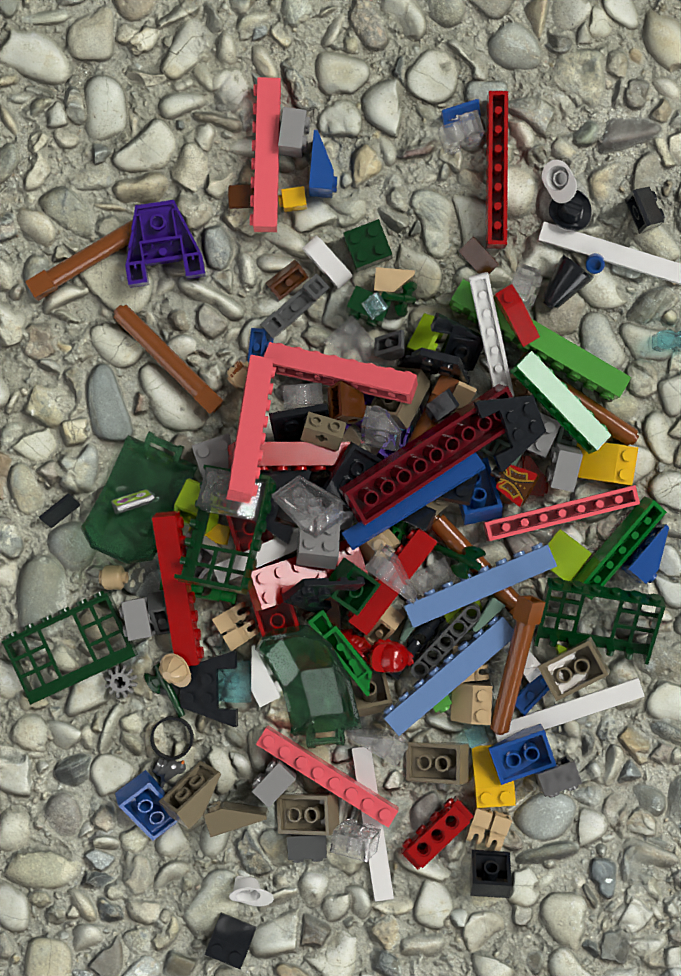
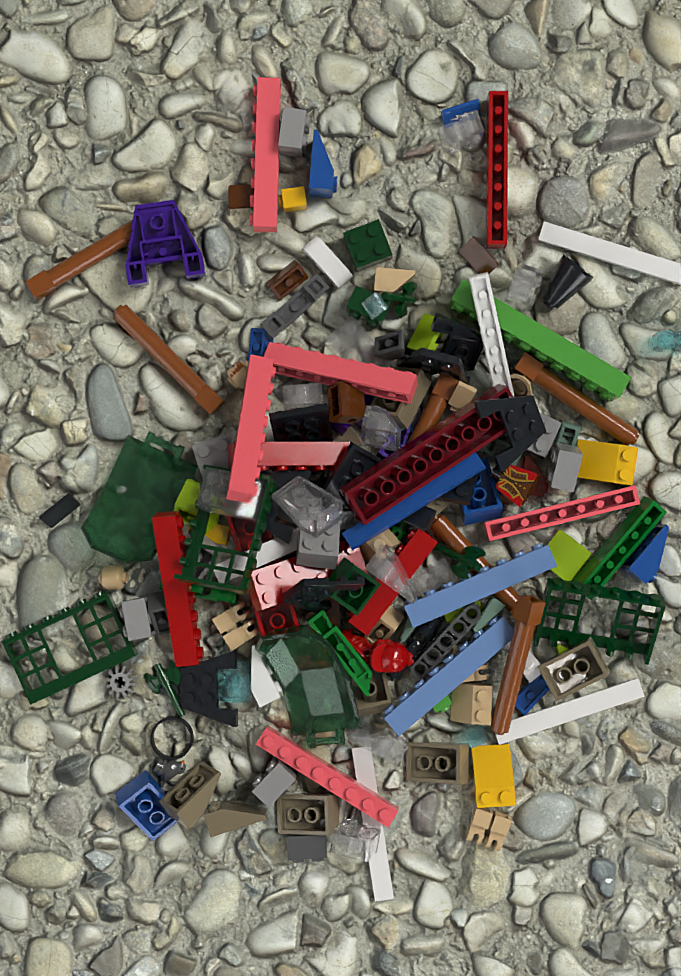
slope [111,489,154,514] -> none
tan piece [159,653,191,687] -> none
black slope [204,912,257,970] -> none
white piece [229,876,274,906] -> none
dark tan brick [300,412,346,451] -> none
red brick [401,796,474,870] -> none
black slope [425,389,459,423] -> none
black slope [470,849,512,898] -> none
blue slope [489,724,557,785] -> none
red slope [493,284,540,347] -> none
brick [510,351,611,454] -> none
flat silver brick [534,755,582,798] -> none
white piece [542,160,577,203] -> none
black hat [549,190,592,230] -> none
blue tile [585,253,605,274] -> none
black slope [624,186,665,234] -> none

